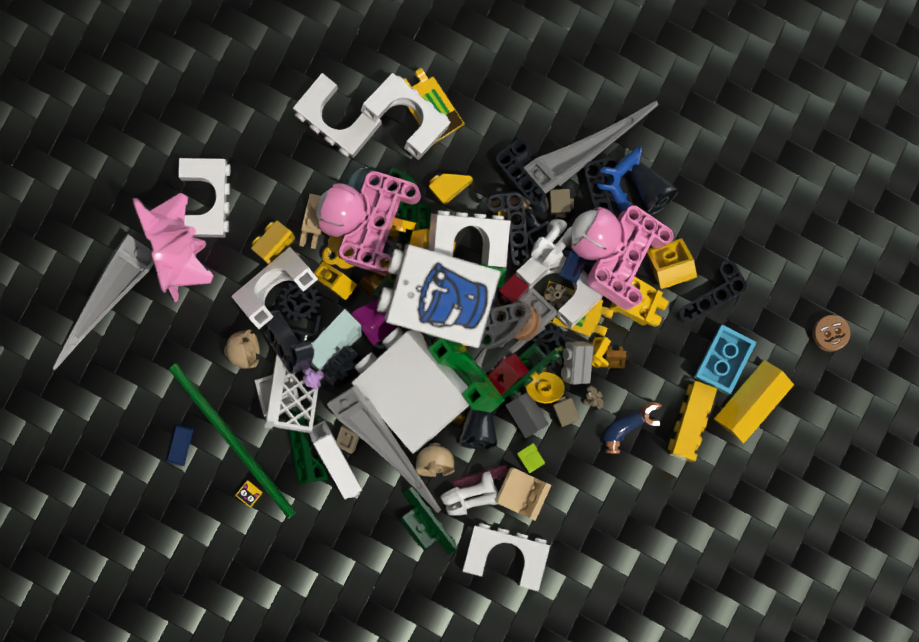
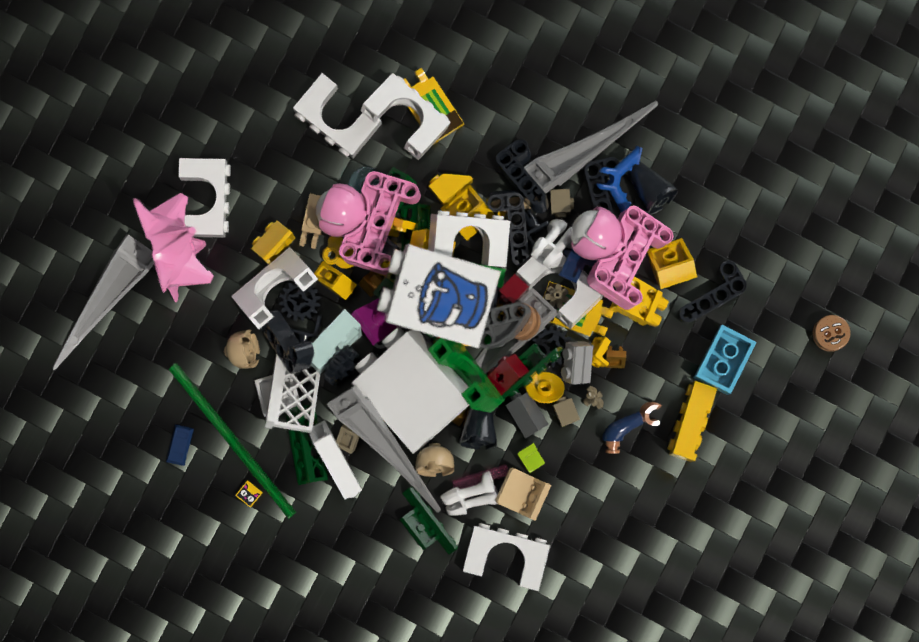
lavender plant [303,368,324,390] -> none
yellow slope [714,360,794,444] -> none
none -> yellow slope [441,184,495,240]

